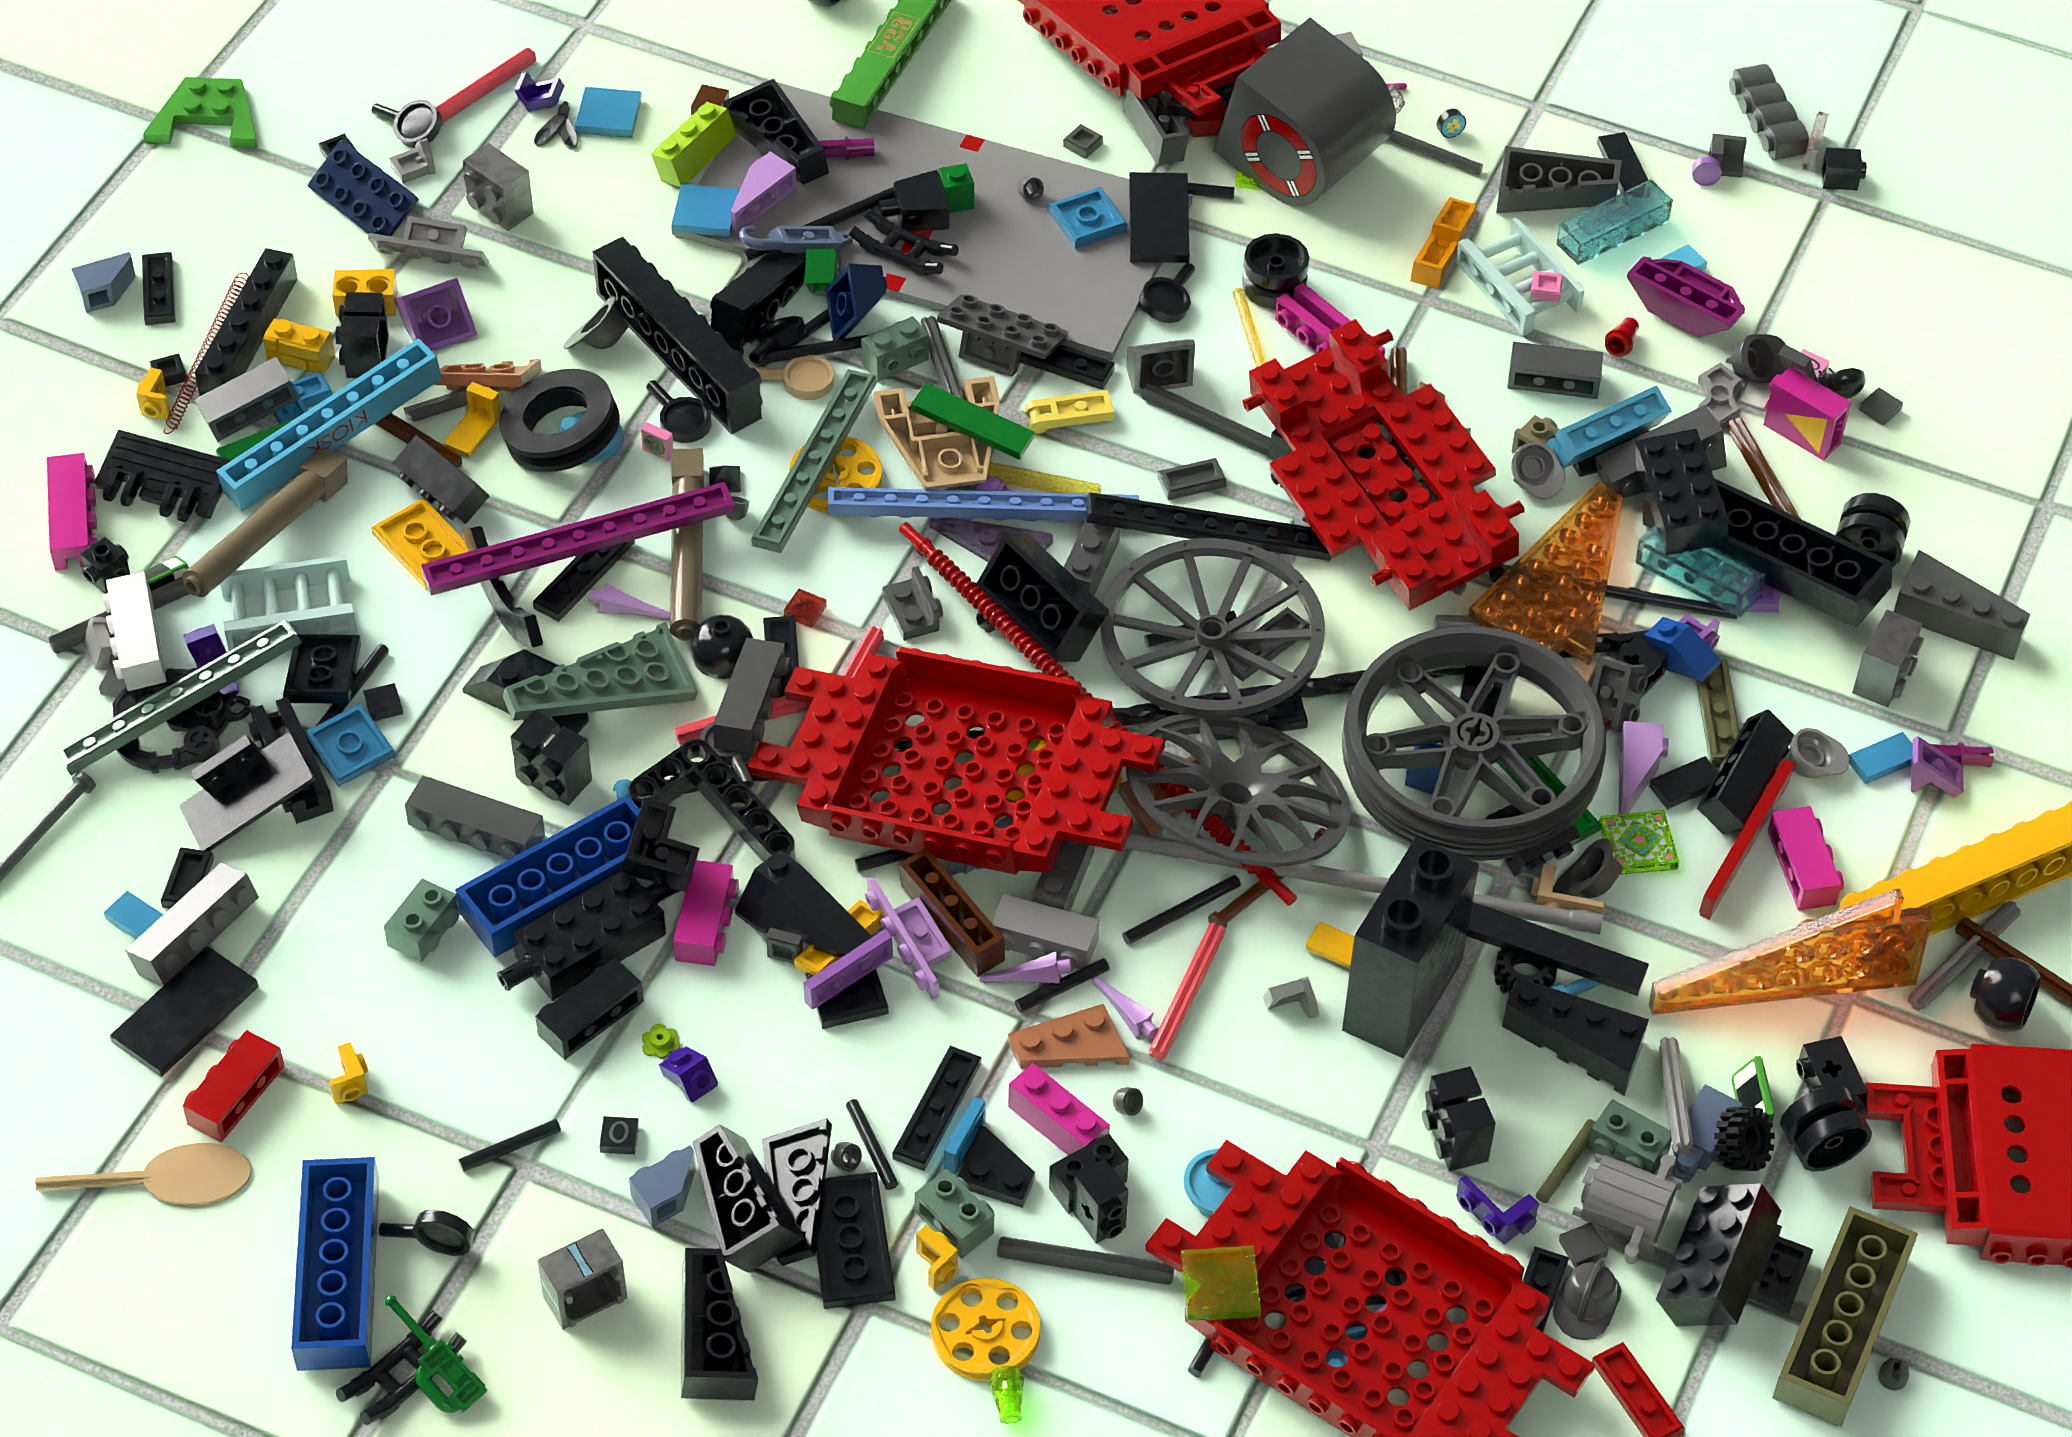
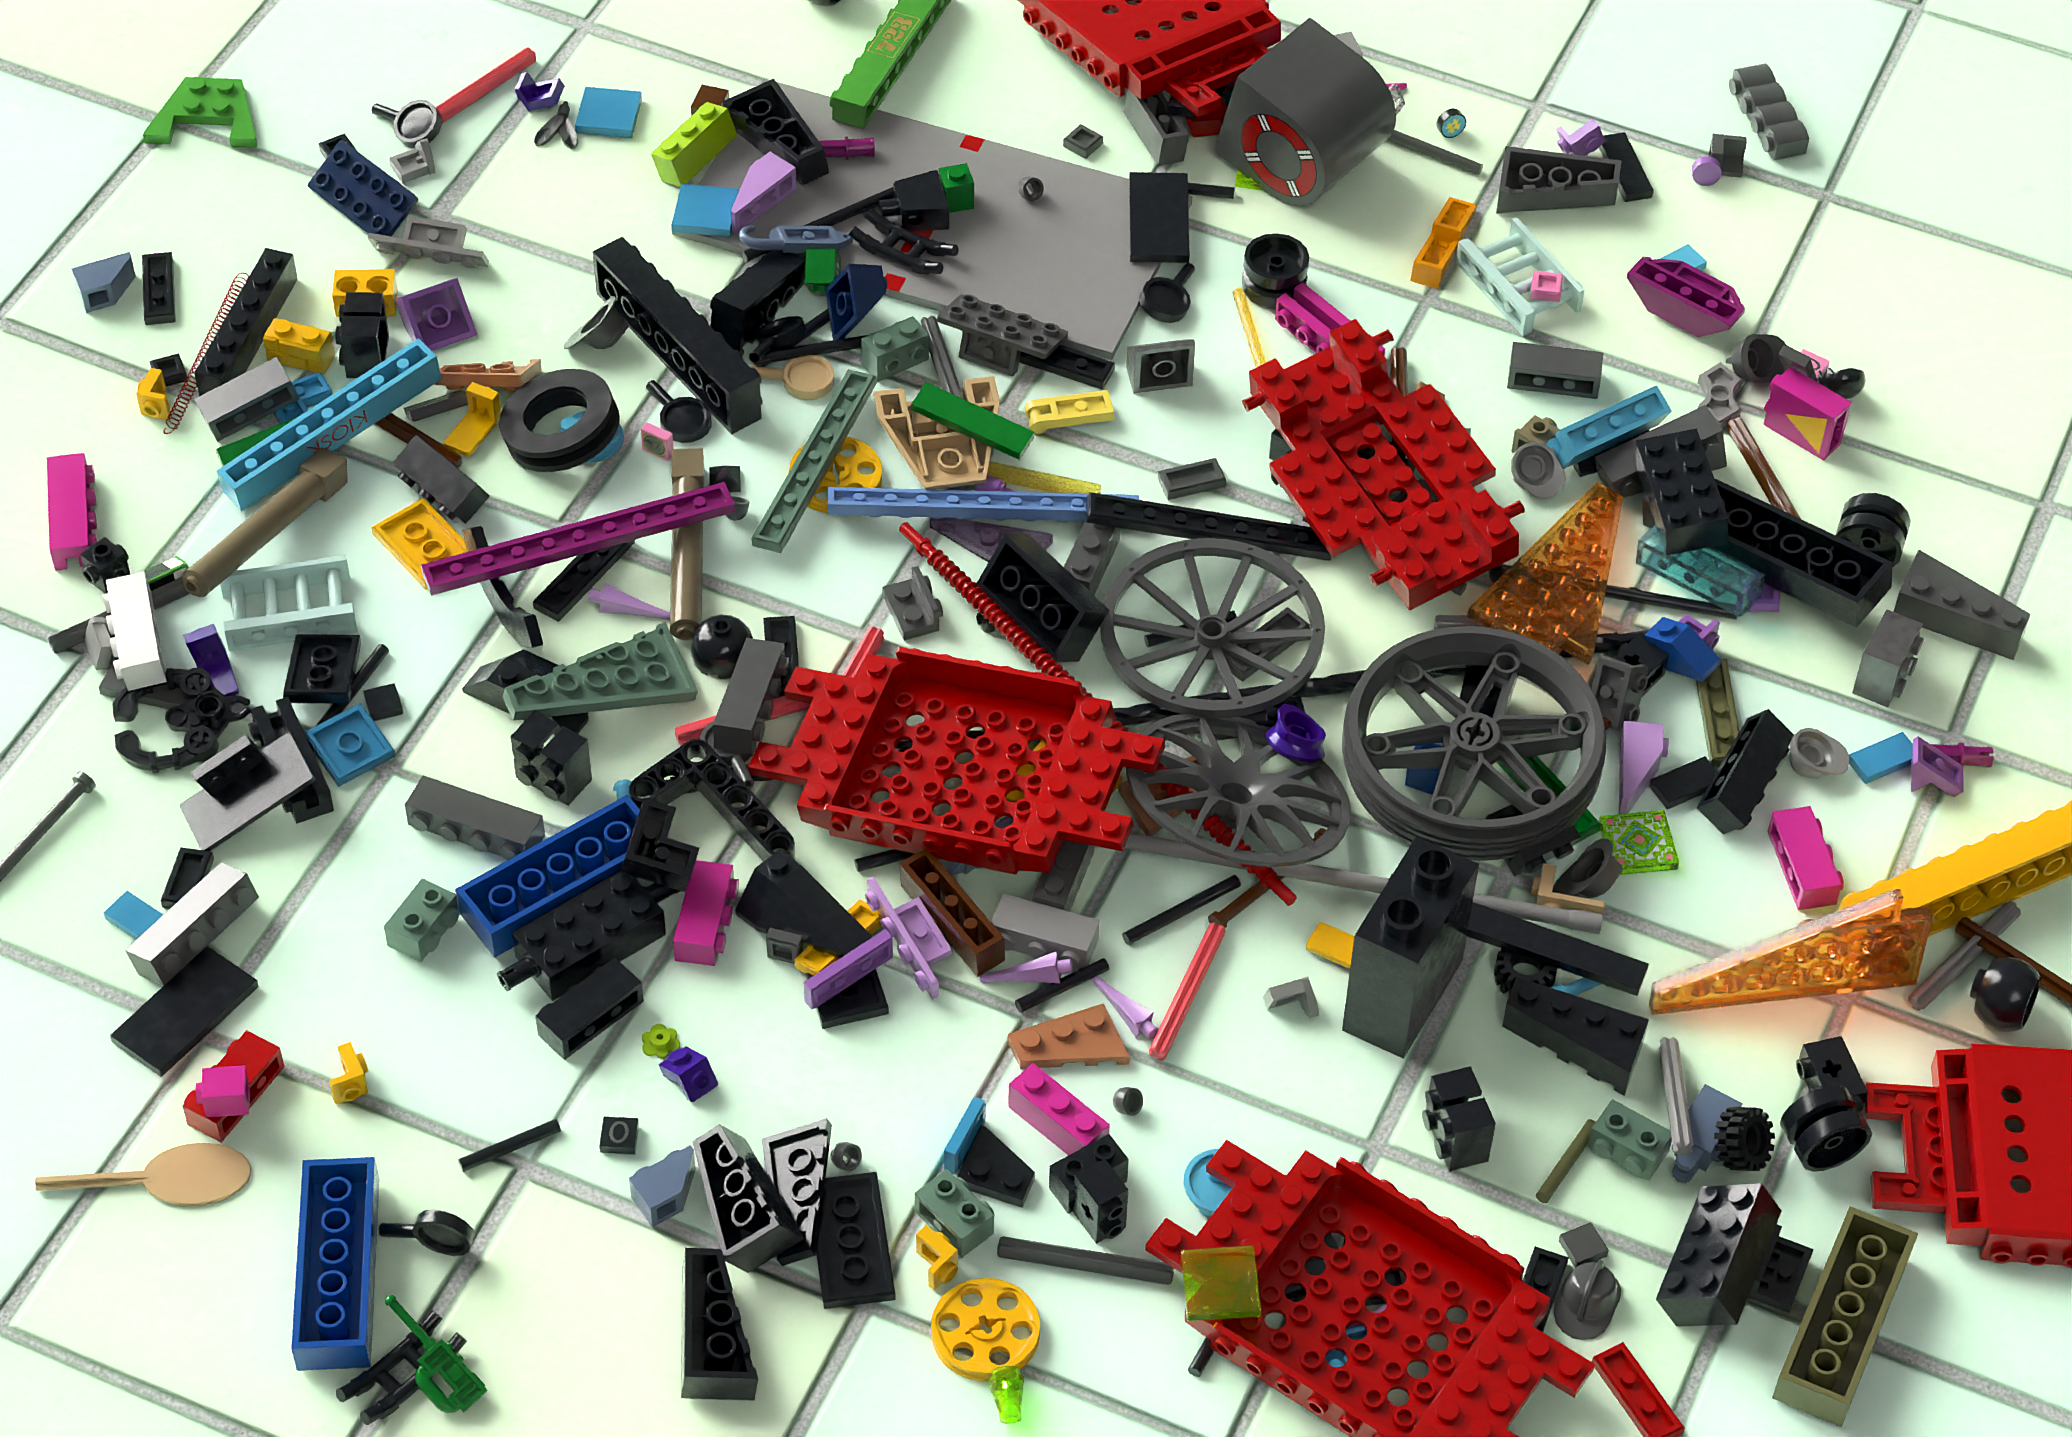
sand green tile [56,619,302,776] -> none
black hinge [94,429,231,523] -> none
flat silver brick [462,143,534,231] -> none
flat silver container [537,1228,627,1330] -> none
clear red tile [783,588,827,628] -> none
black bar [845,1099,899,1190] -> none
black tile [892,1045,982,1171] -> none
dark azure tile [1048,187,1127,249] -> none
dark grey axle [1141,383,1271,457] -> none
dark purple bracket [1456,1176,1539,1245] -> none
clear light blue brick [1556,179,1673,265] -> none
light grey container [1572,1153,1683,1264] -> none
red cone [1605,317,1639,357] -> none
red tile [1699,759,1795,920] -> none
slope [1731,1056,1775,1130] -> none
clear tile [1802,111,1829,172] -> none
black brick [1821,147,1867,191] -> none
dark grey tile [1859,387,1903,426] -> none
dark grey hinge [1878,1358,1909,1390] -> none
none -> dark pink brick [195,1065,250,1118]
none -> dark purple hat [1265,704,1326,763]
none -> medium lavender bracket [1556,119,1606,156]

